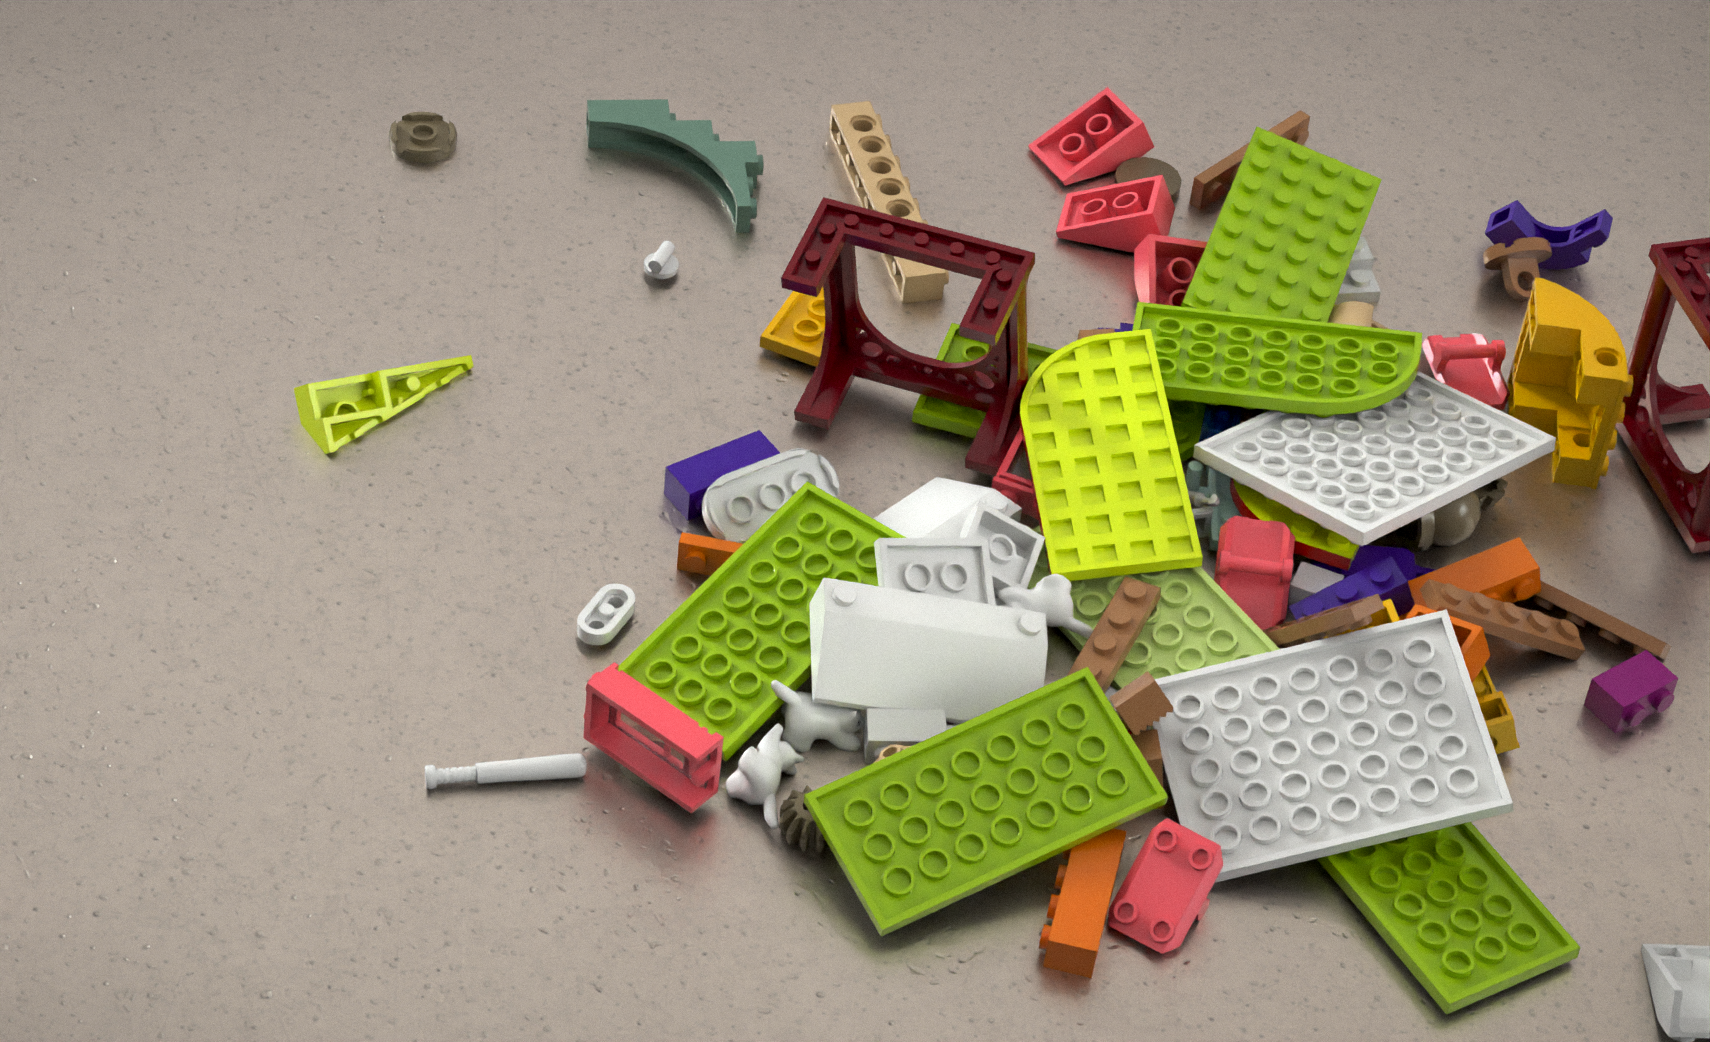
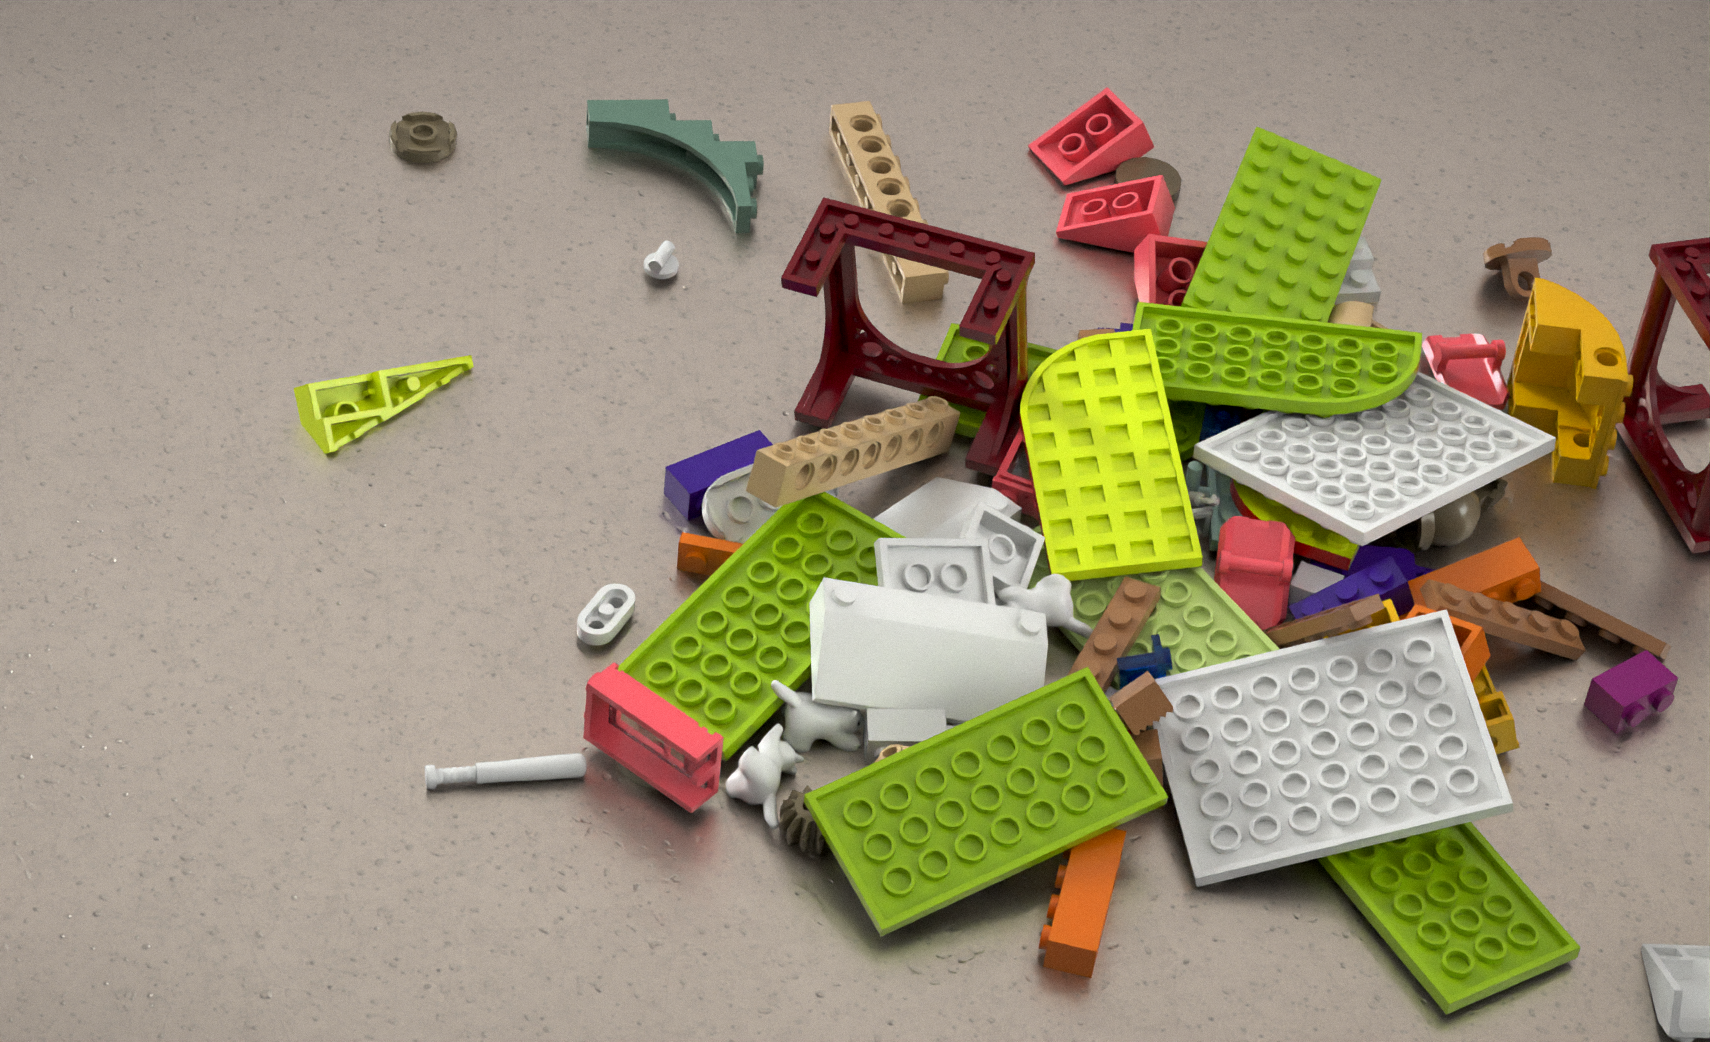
yellow wing [759,287,825,367] -> none
coral shield [1108,818,1223,954] -> none
medium nougat plate [1189,110,1310,210] -> none
dark purple arch [1485,200,1613,270] -> none
none -> tan brick [746,396,961,508]
none -> clear blue bracket [1117,634,1173,690]

